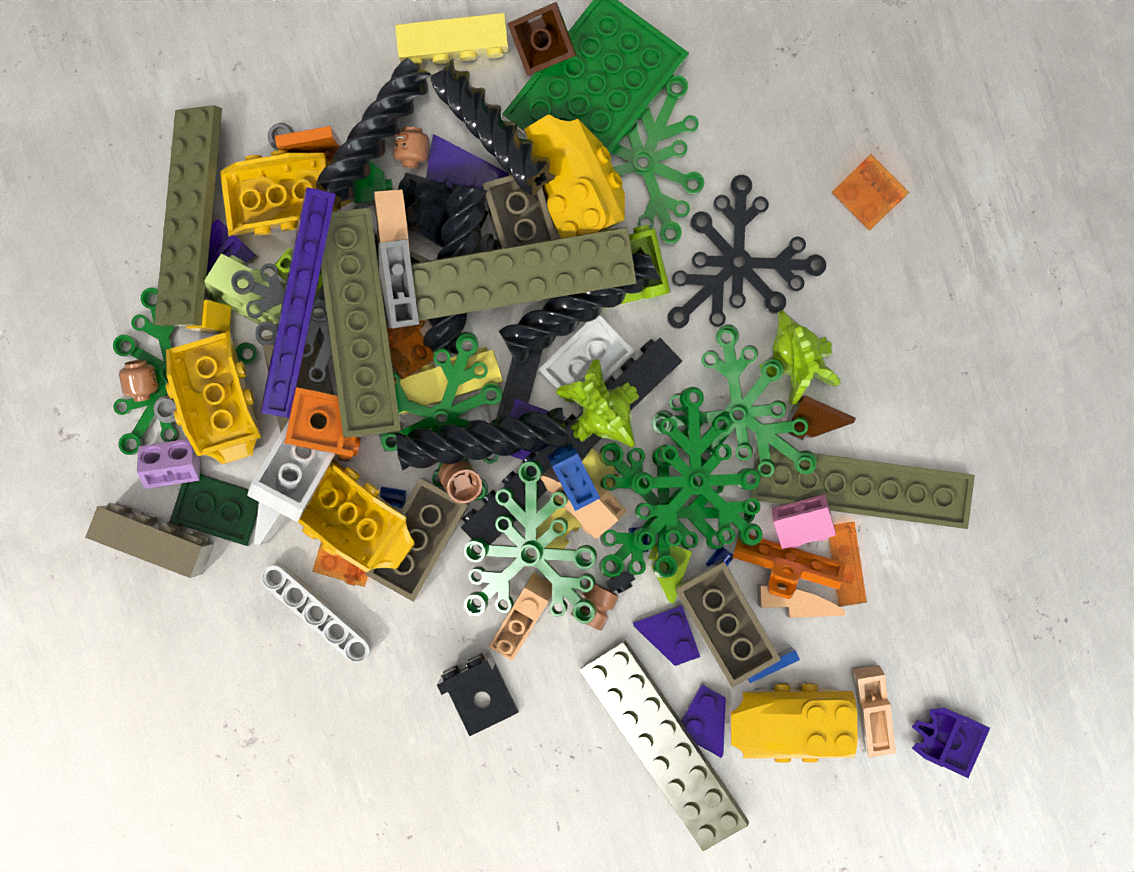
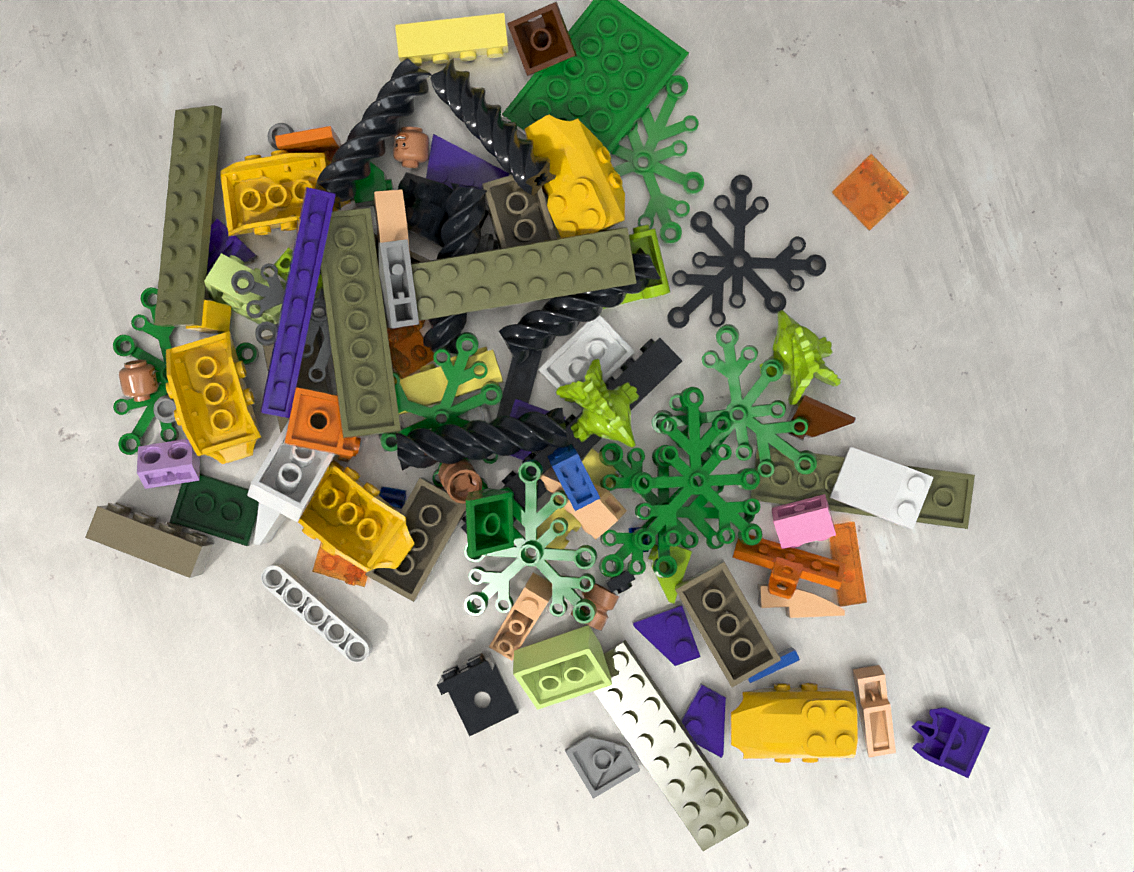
clear blue hinge [706,546,734,567] -> none
none -> green slope [466,488,514,558]
none -> yellowish green slope [513,625,612,710]
none -> light grey plate [565,736,640,799]
none -> white slope [829,446,934,529]

